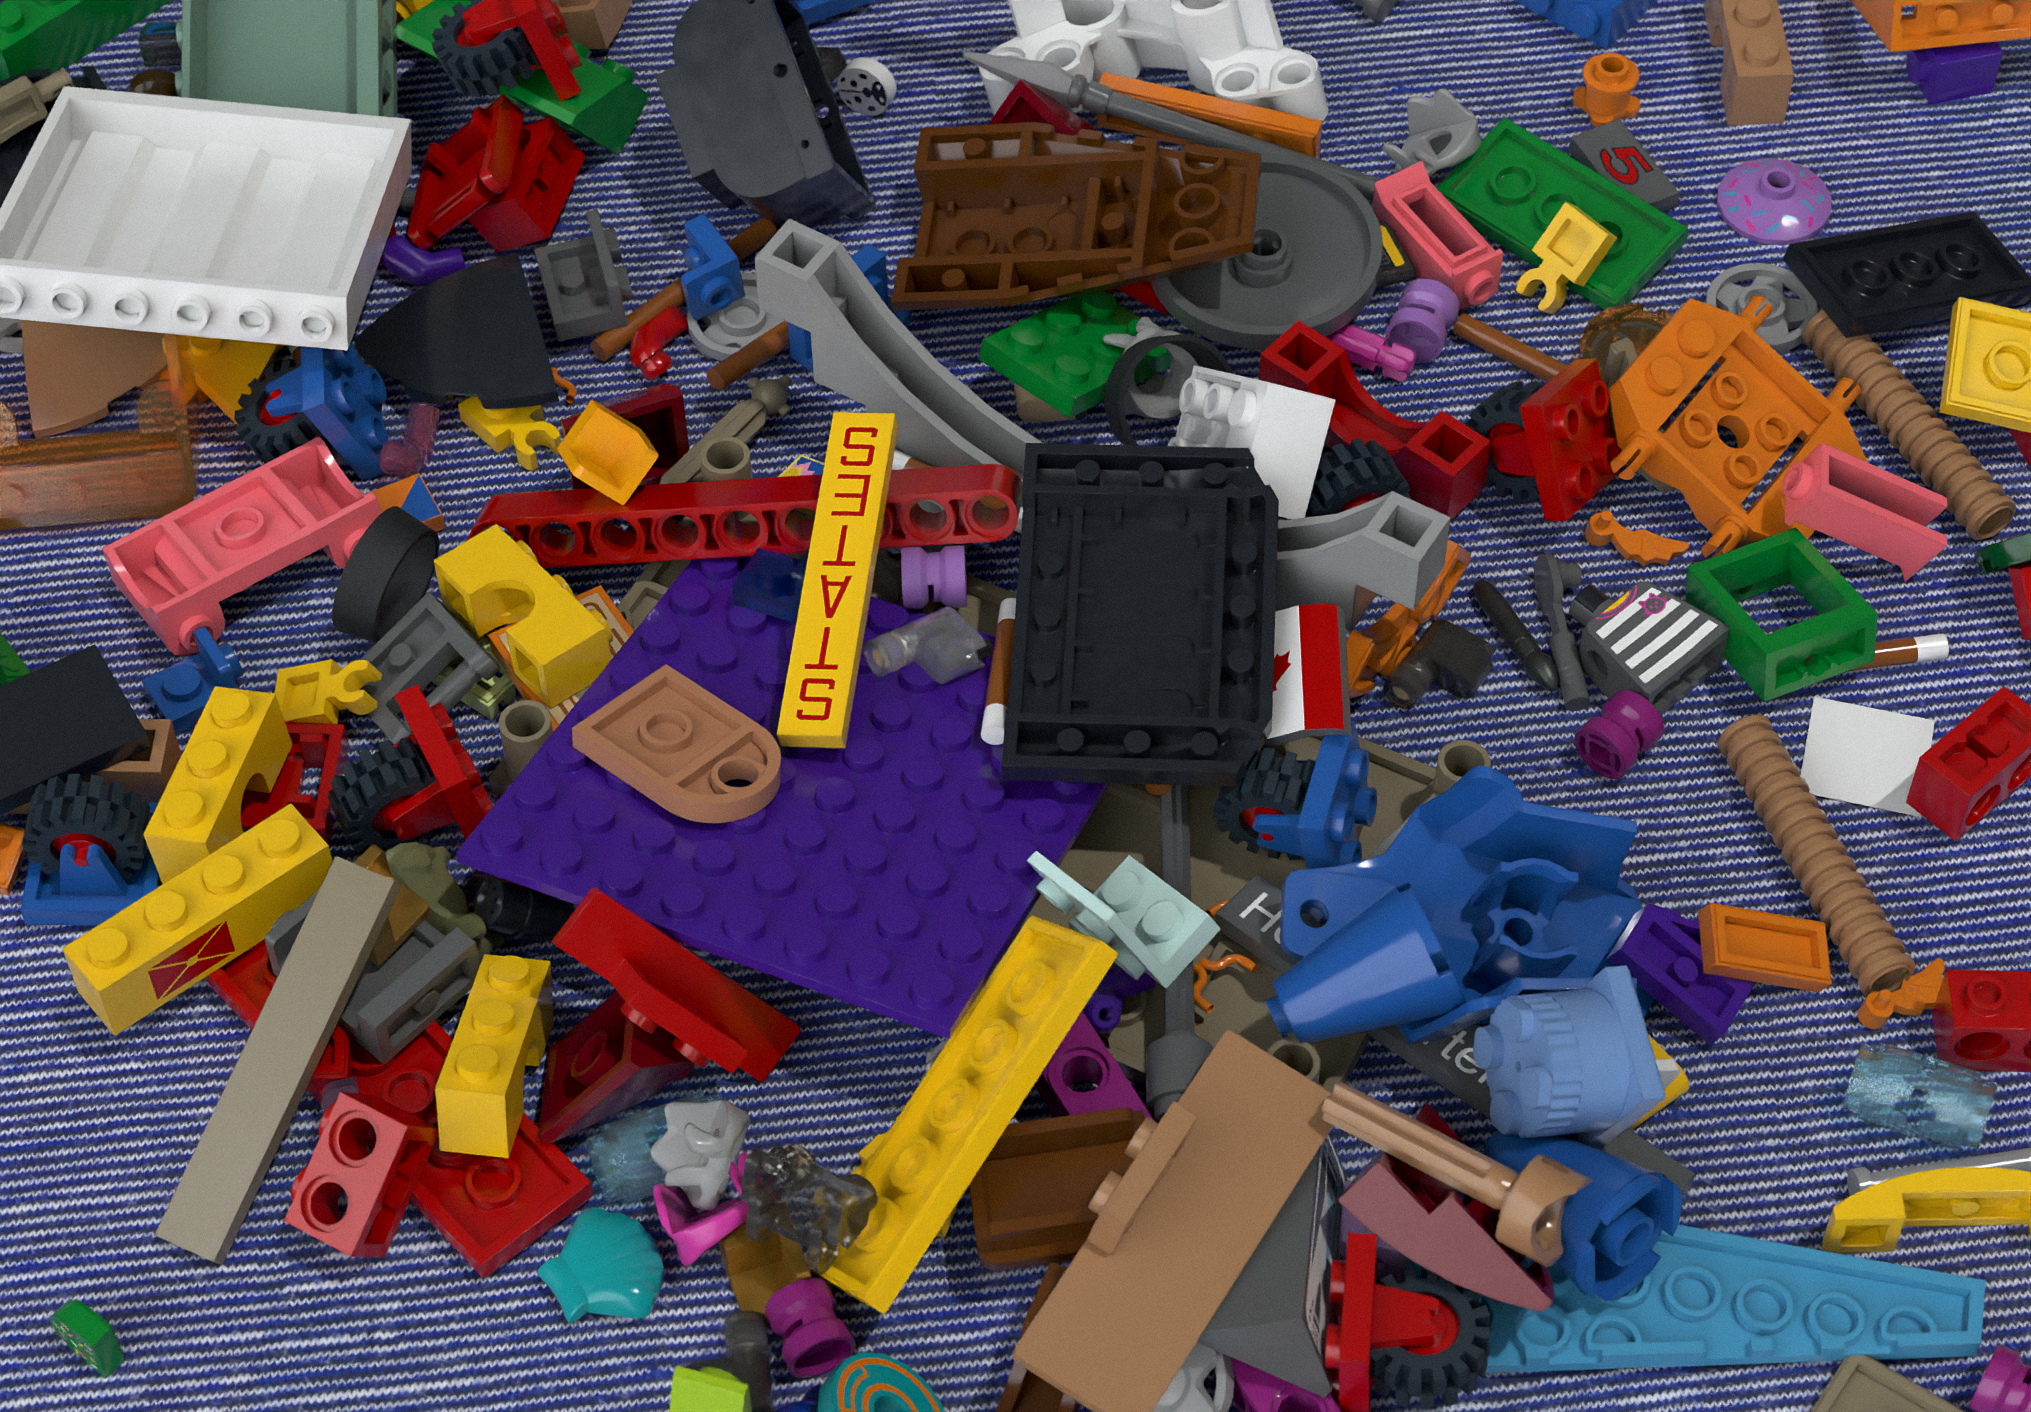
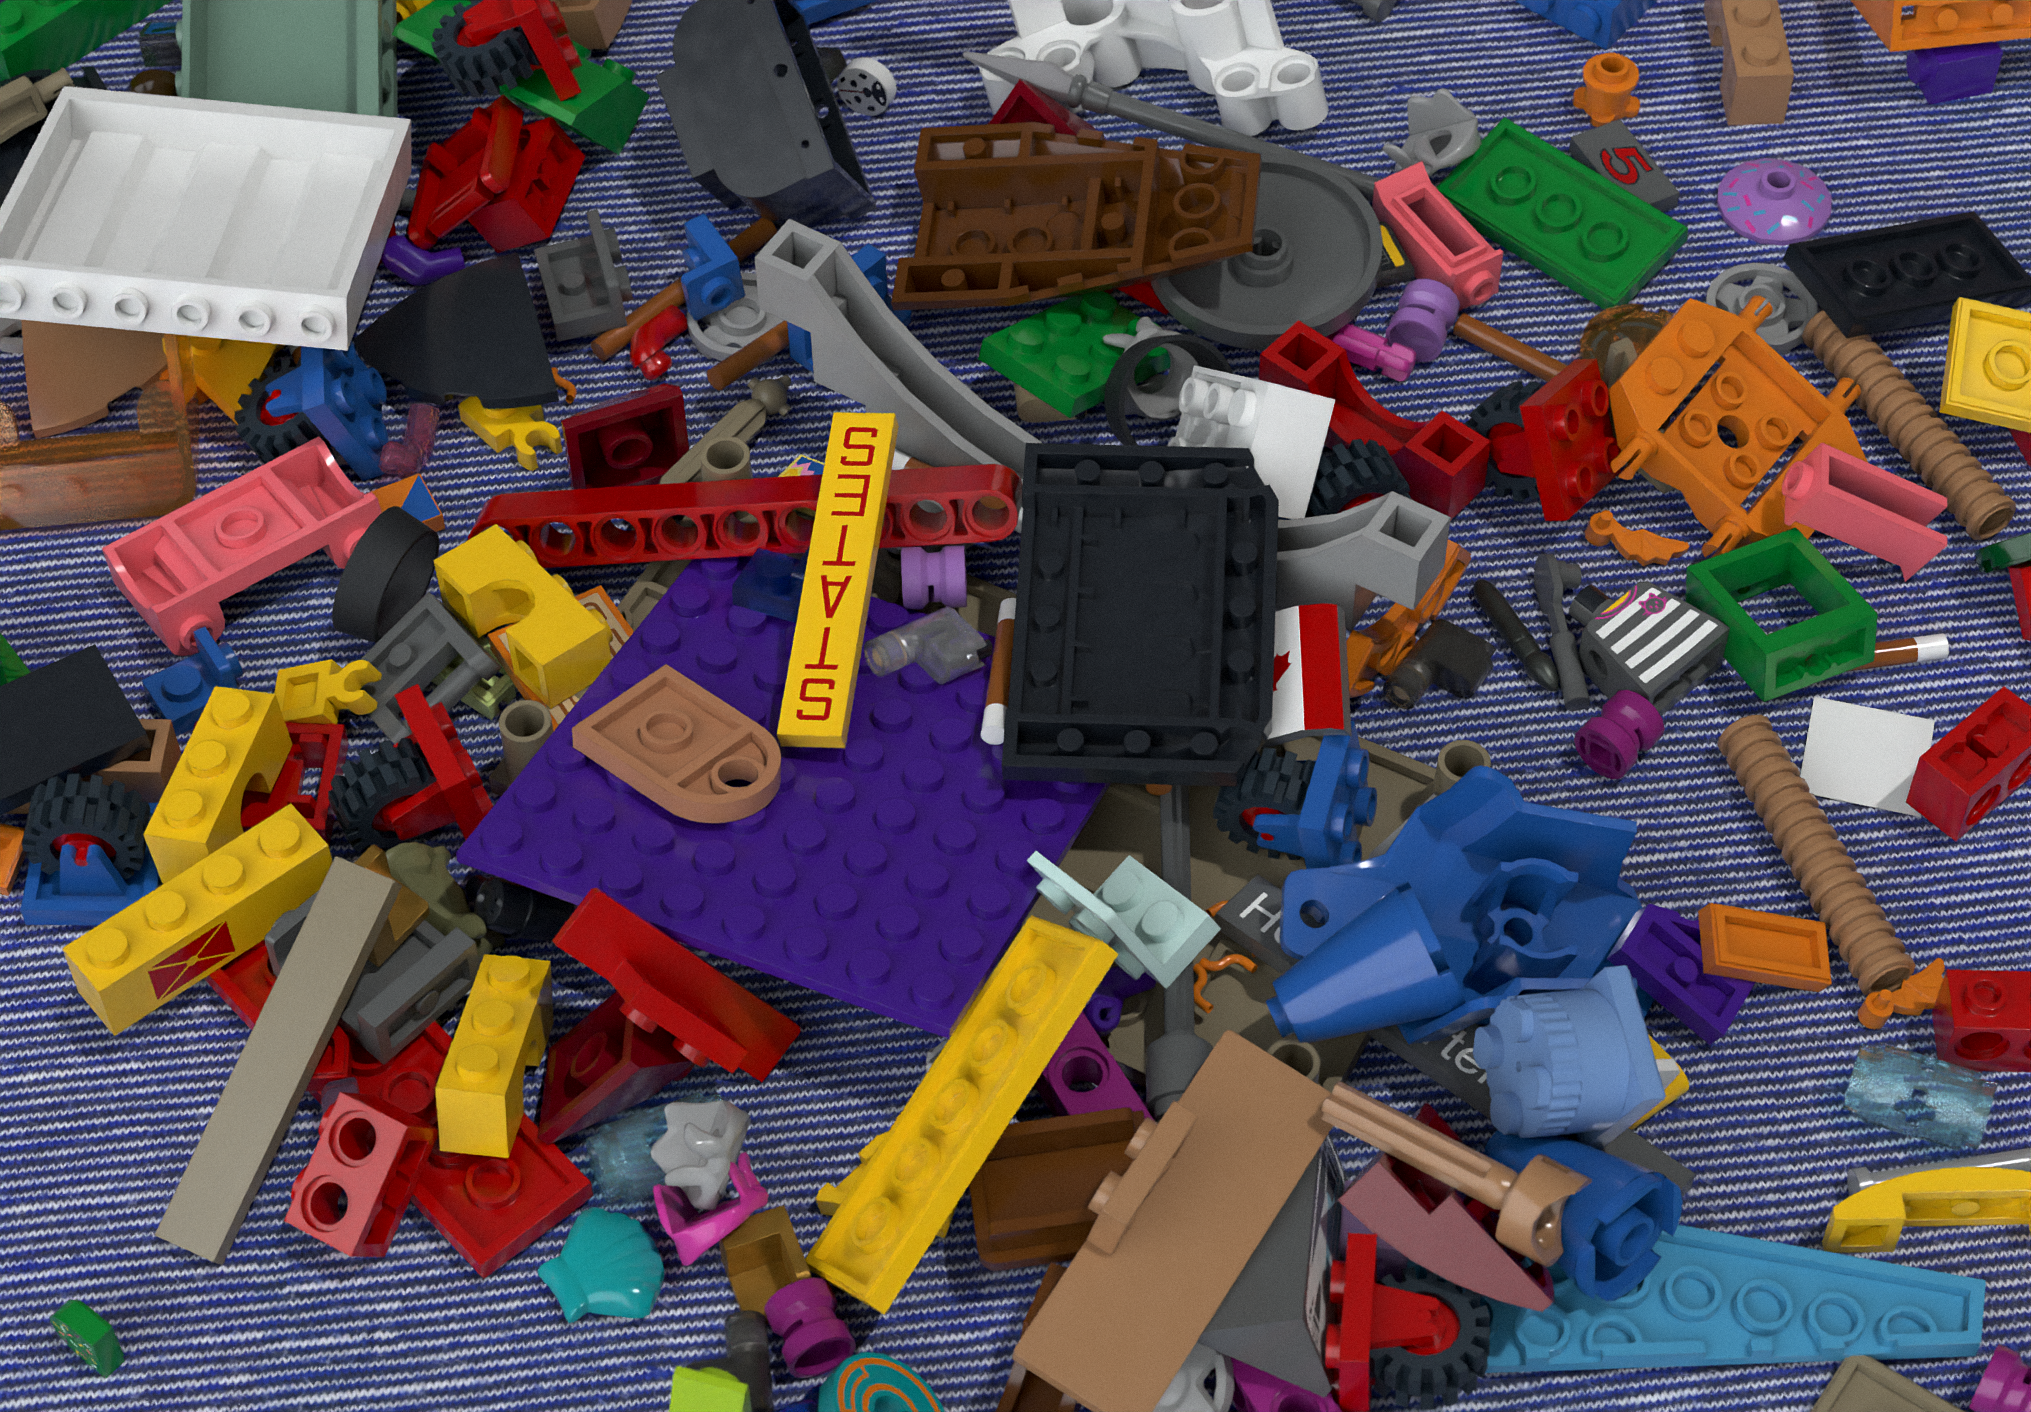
light orange panel [557,399,658,506] -> none
clear smoke piece [740,1144,878,1274] -> none
orange tile [1097,72,1322,159] -> none
yellow plate [1516,202,1617,314] -> none

